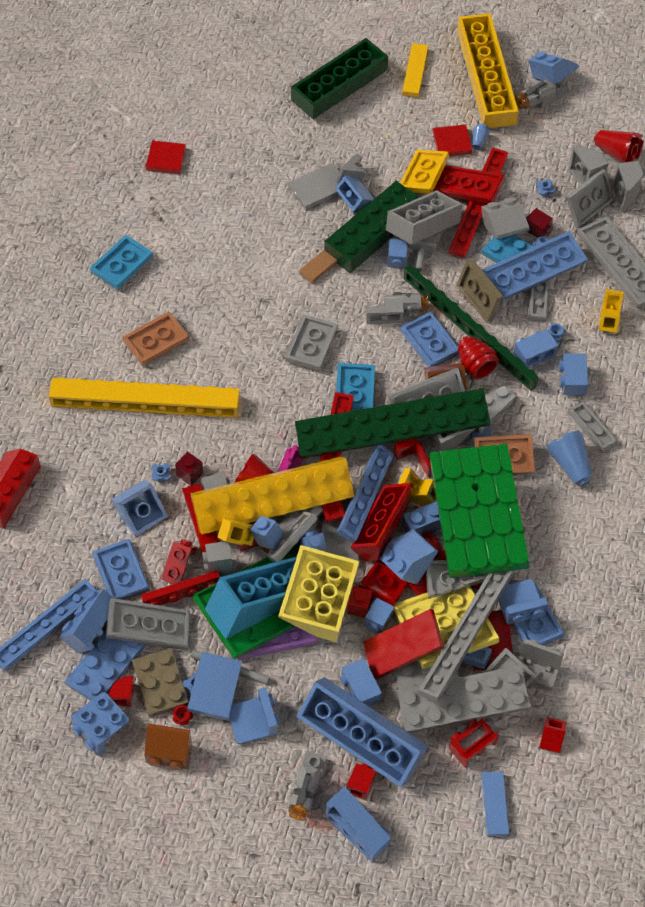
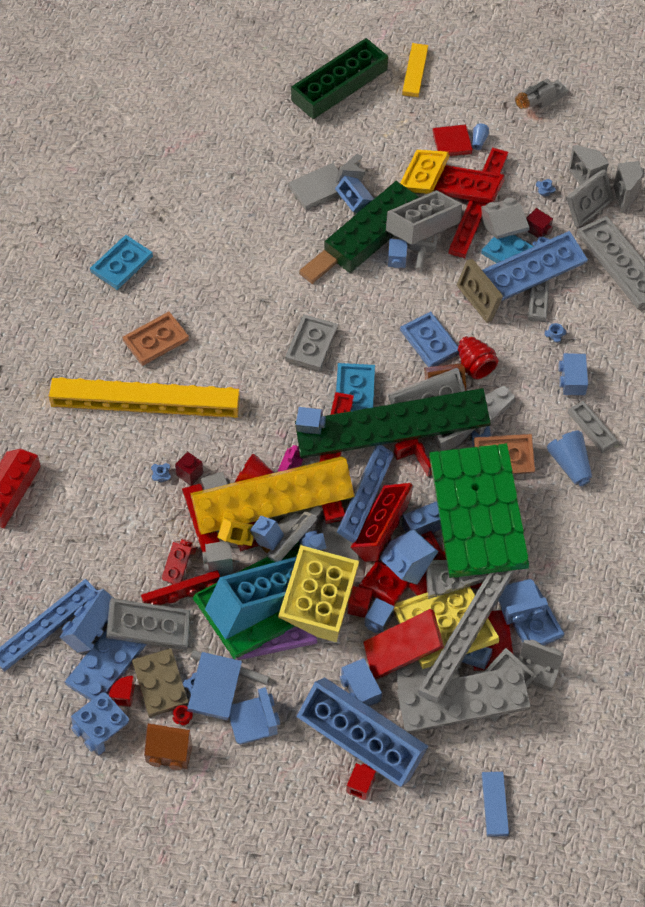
medium blue tile [92,539,150,600] -> none
medium blue slope [111,480,169,536] -> none
red tile [146,140,186,174] -> none
light grey plate [288,751,327,821] -> none
medium blue wedge [326,786,391,862] -> none
light grey plate [366,292,428,324] -> none
yellow brick [398,468,437,506] -> none
dark green plate [404,265,538,391] -> none
red window [449,718,499,768] -> none
yellow brick [457,13,518,128] -> none
medium blue brick [513,329,558,368] -> none
medium blue slope [529,52,579,84] -> none
red brick [539,717,567,753] -> none
red cone [594,130,644,163] -> none
yellow brick [599,289,624,333] -> none
none -> medium blue brick [296,407,326,434]

